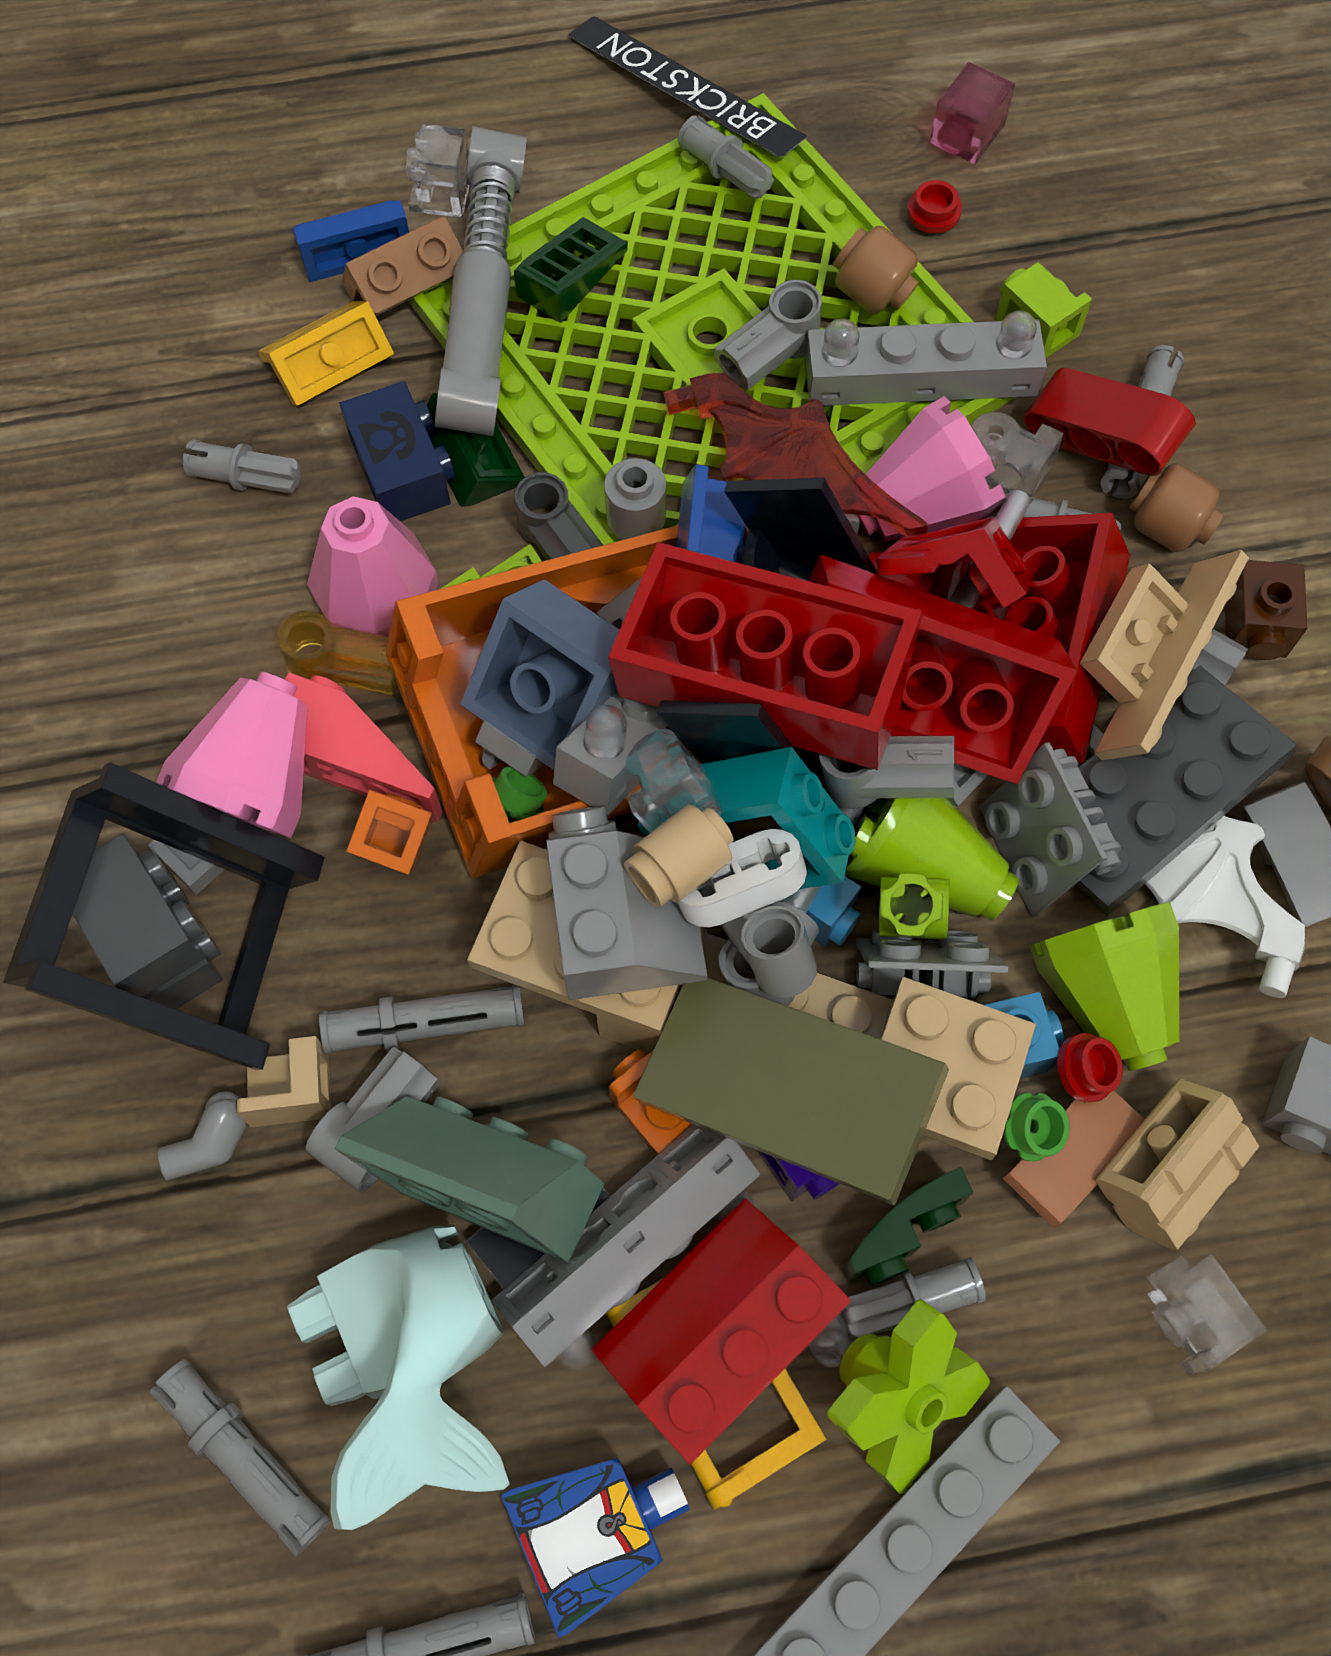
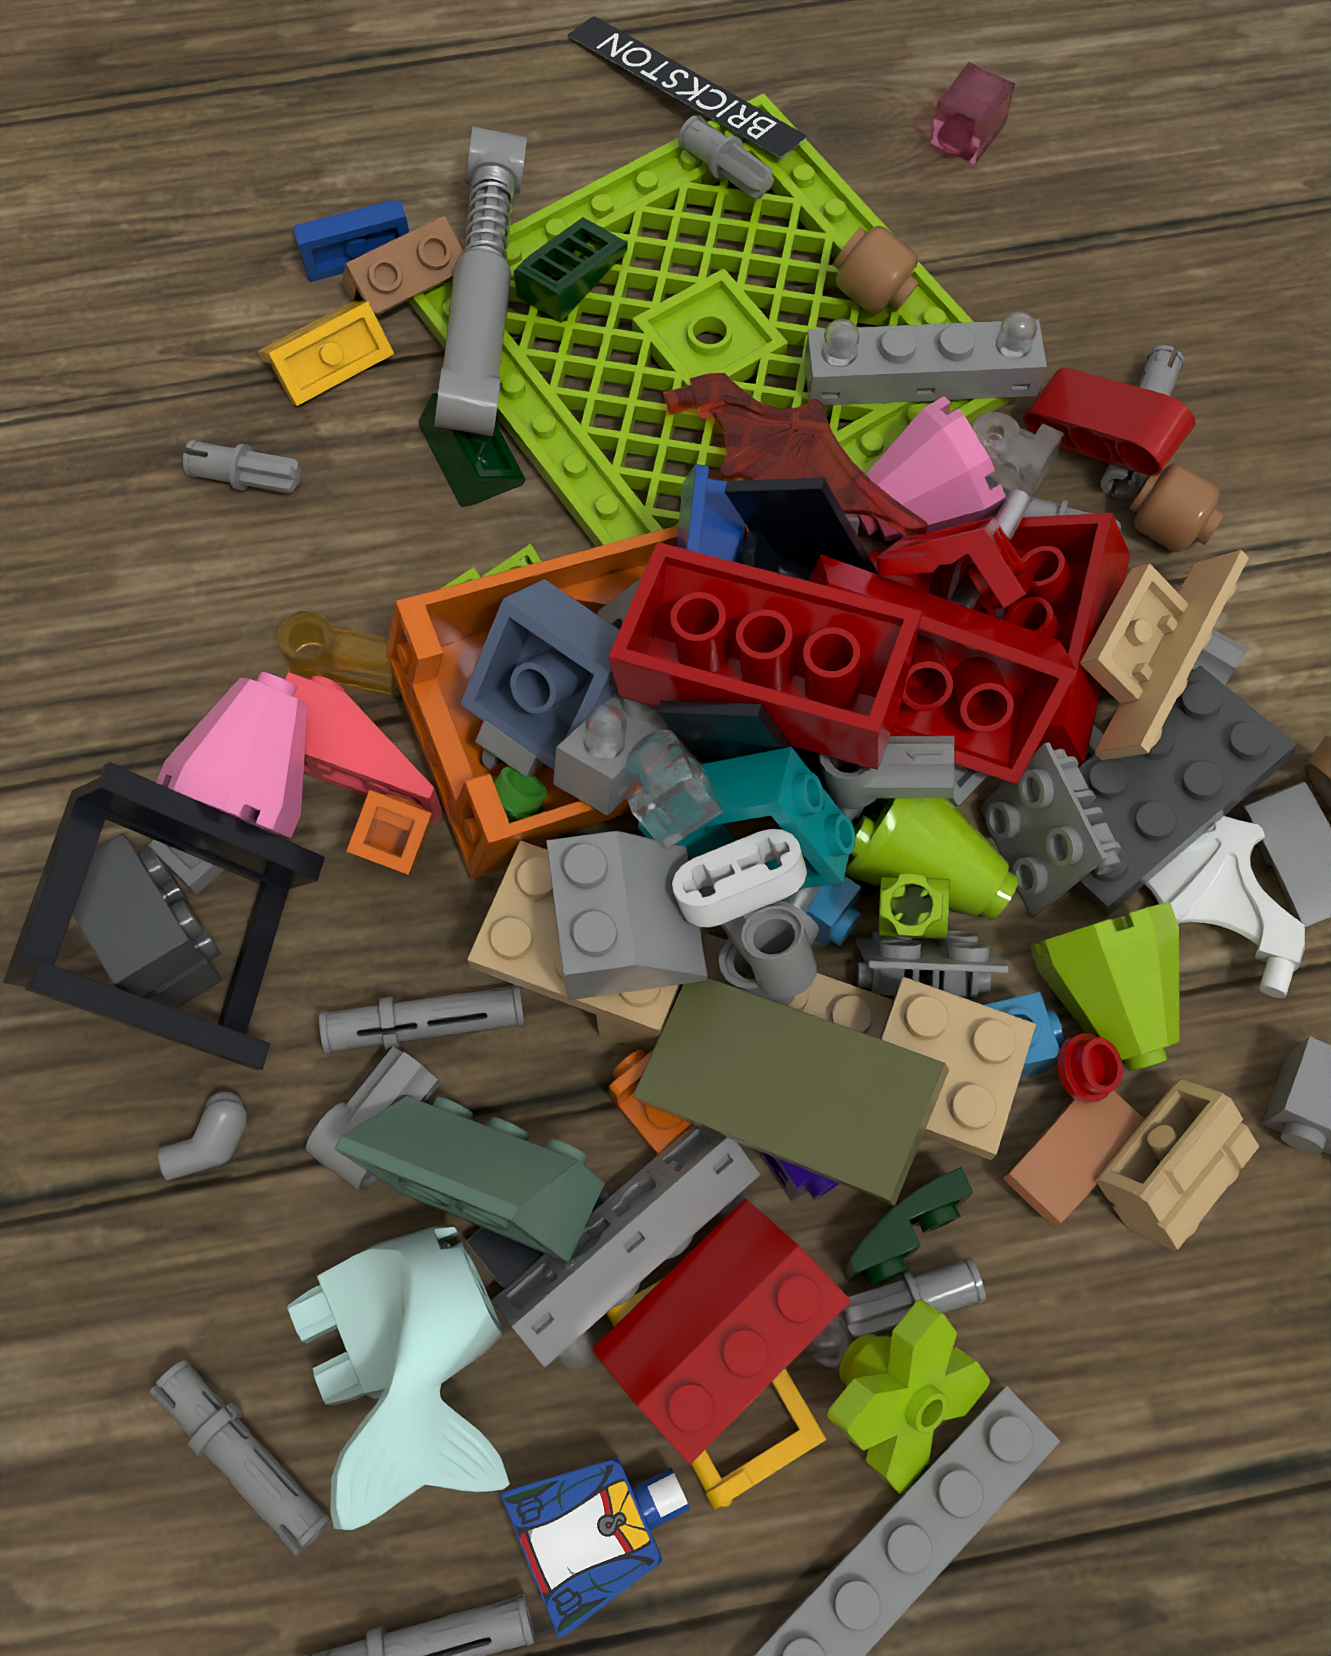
tan panel [237,1036,331,1127] -> none
bright pink cone [307,496,439,645] -> none
dark blue brick [339,381,455,522] -> none
clear brick [406,124,470,217] -> none
dark grey piece [515,472,602,560] -> none
light grey plate [548,805,617,840] -> none
light grey brick [604,458,666,540] -> none
tan brick [624,804,734,908] -> none
light grey piece [714,280,822,391] -> none
red plate [907,180,962,233] -> none
lime brick [995,262,1092,358] -> none
bright green plate [1003,1092,1070,1162] -> none
clear brick [1147,1254,1267,1376] -> none
reddish brown brick [1225,560,1308,660] -> none

